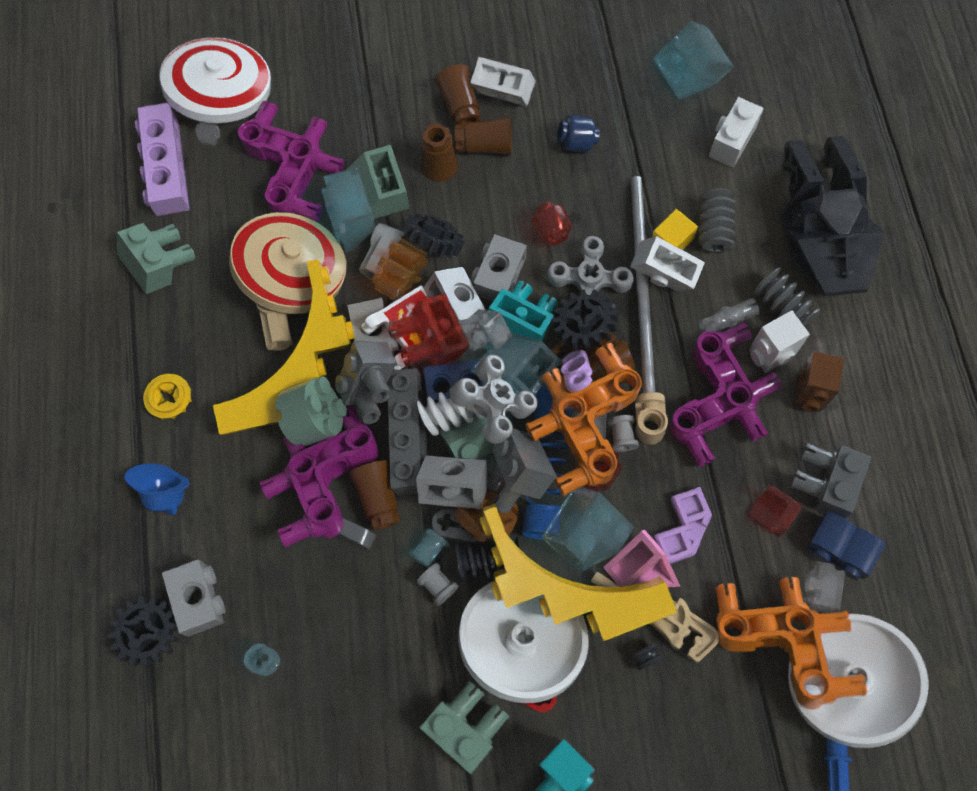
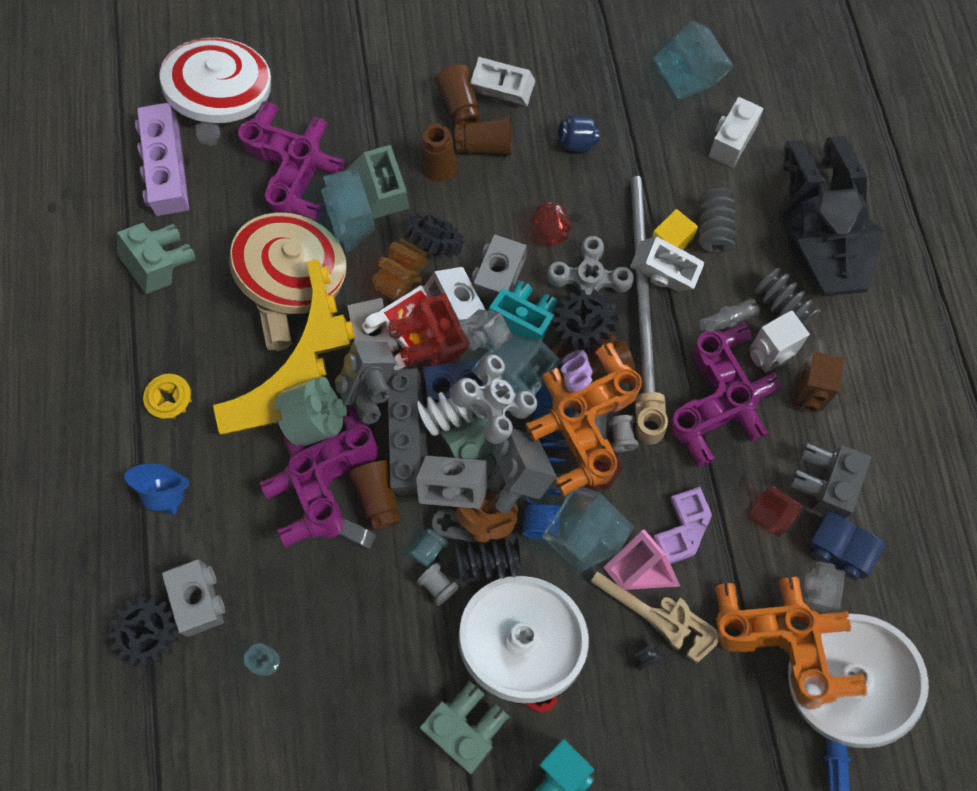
light grey piece [359,223,407,282] -> none
yellow arch [480,503,677,641] -> none

